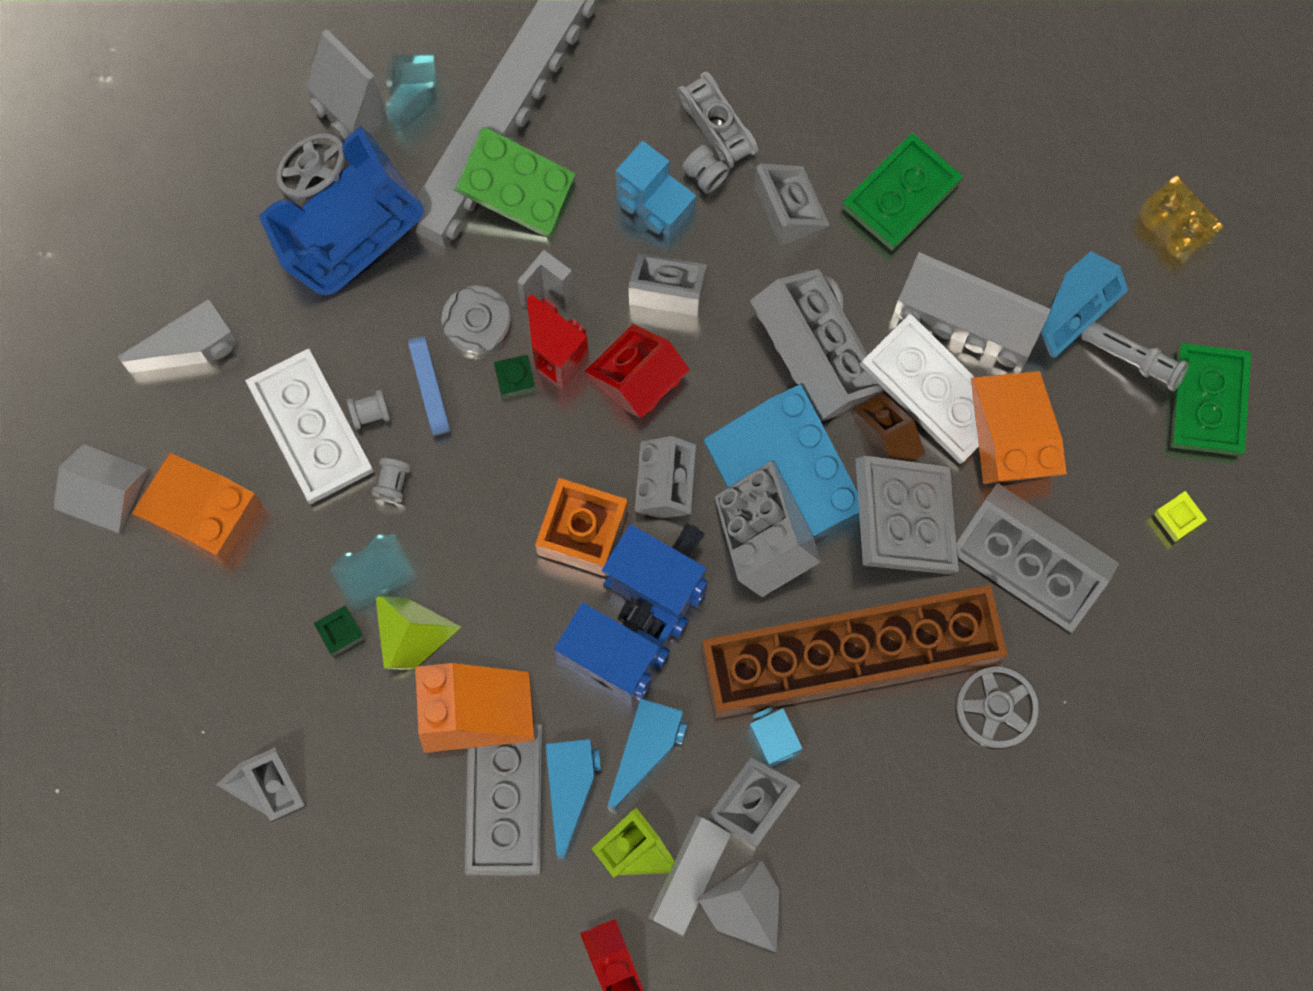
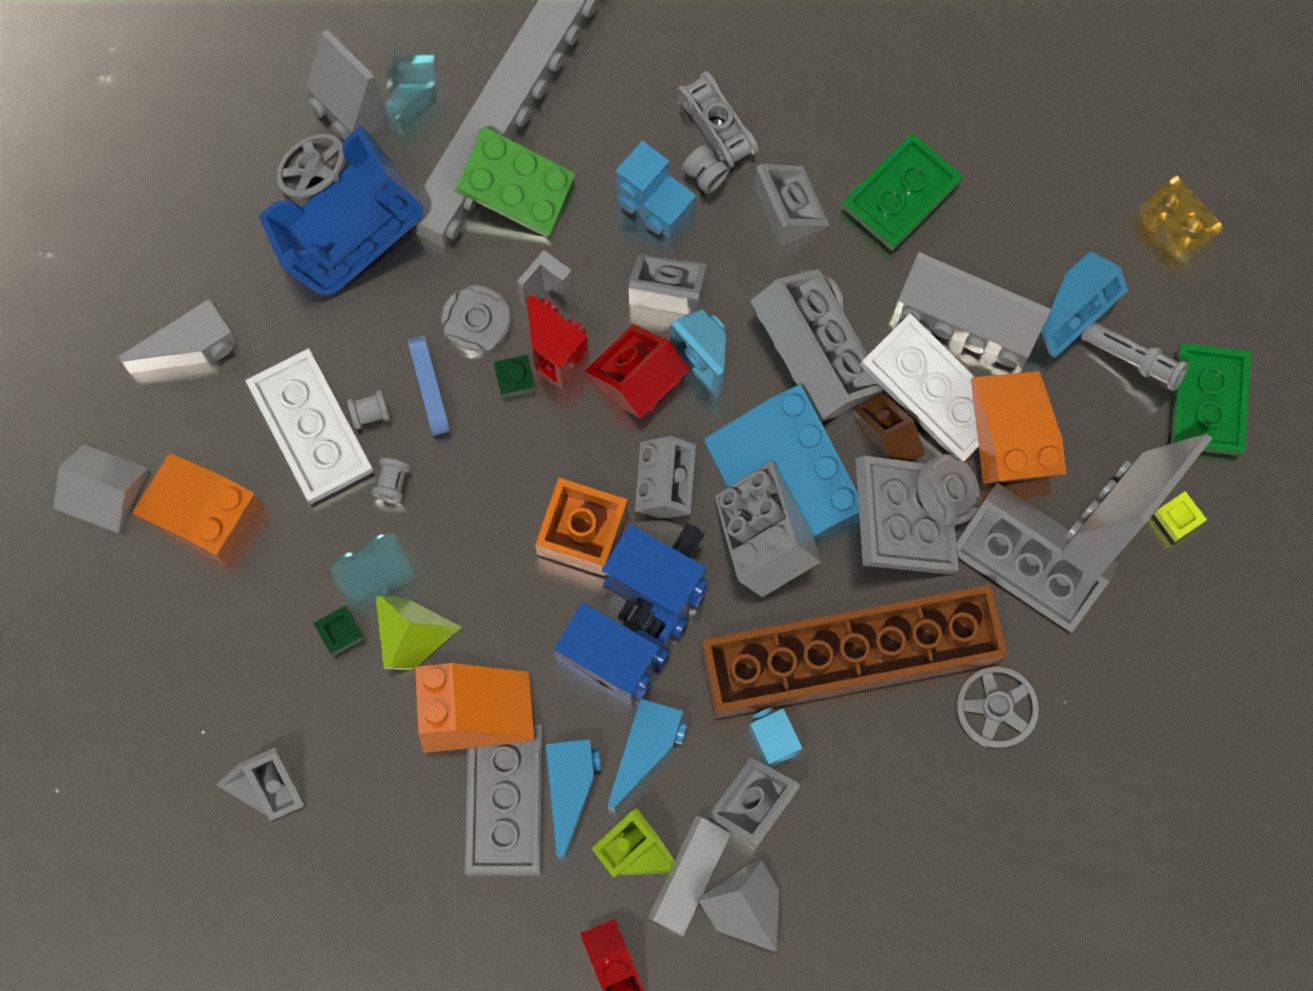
none -> medium azure slope [670,309,726,397]
none -> light grey tile [918,454,980,527]
none -> light grey slope [1060,434,1212,581]

